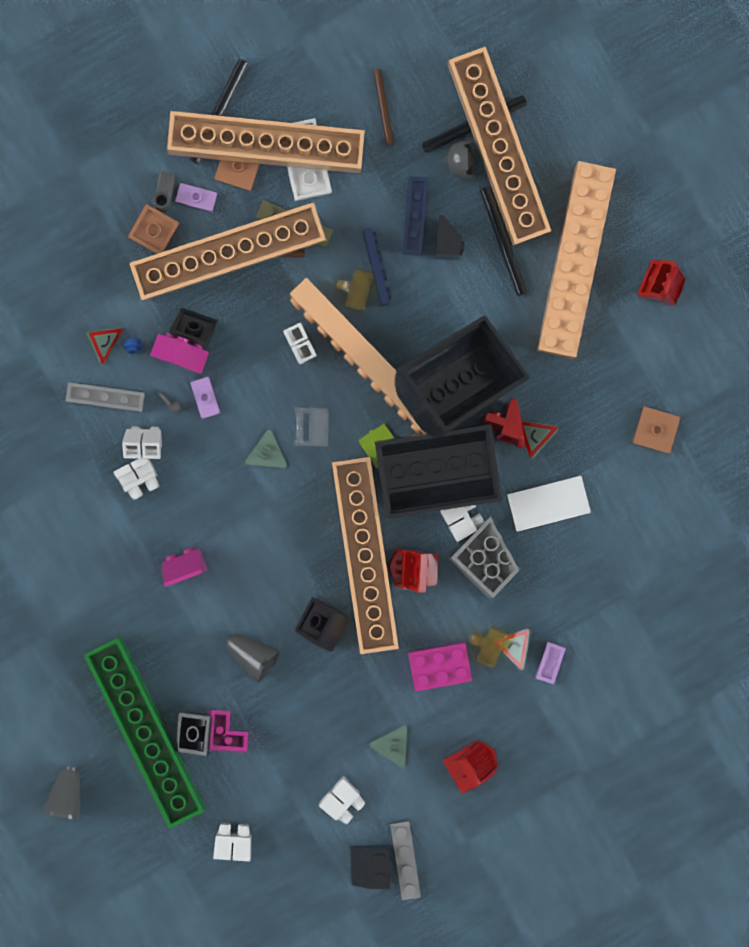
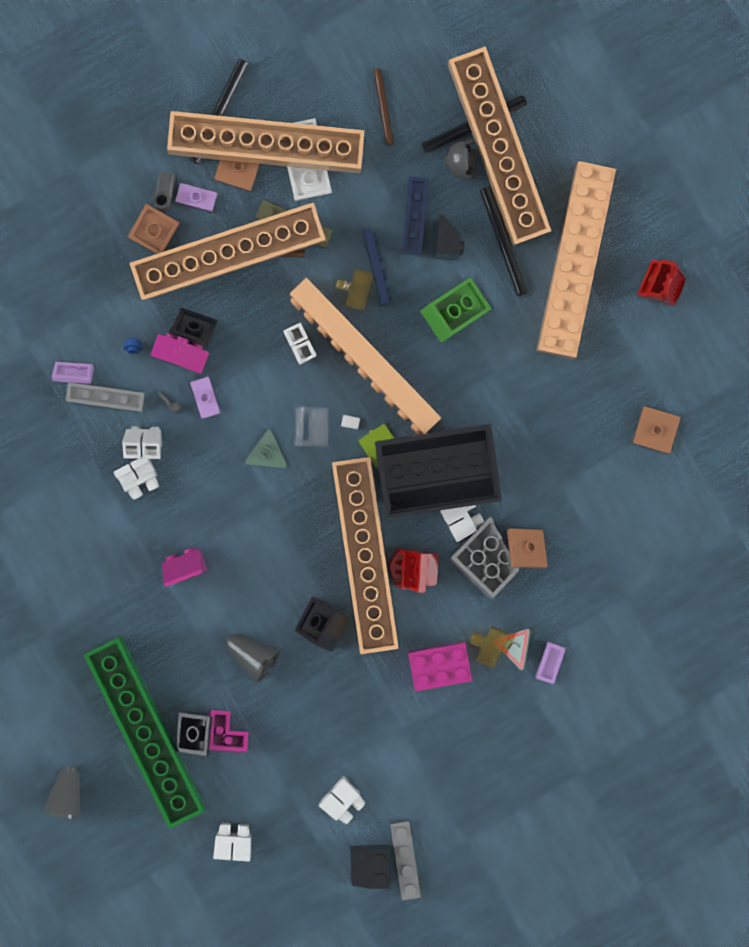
piece [87,327,123,365] -> none
sand green piece [369,725,407,768] -> none
black container [394,315,530,437] -> none
red piece [443,739,498,794] -> none
red piece [478,398,524,449] -> none
white tile [507,476,591,532] -> none
piece [521,420,559,459] -> none
none -> lavender plate [52,362,94,384]
none -> white piece [341,415,360,430]
none -> bright green slope [420,277,491,343]
none -> nougat plate [507,528,548,569]

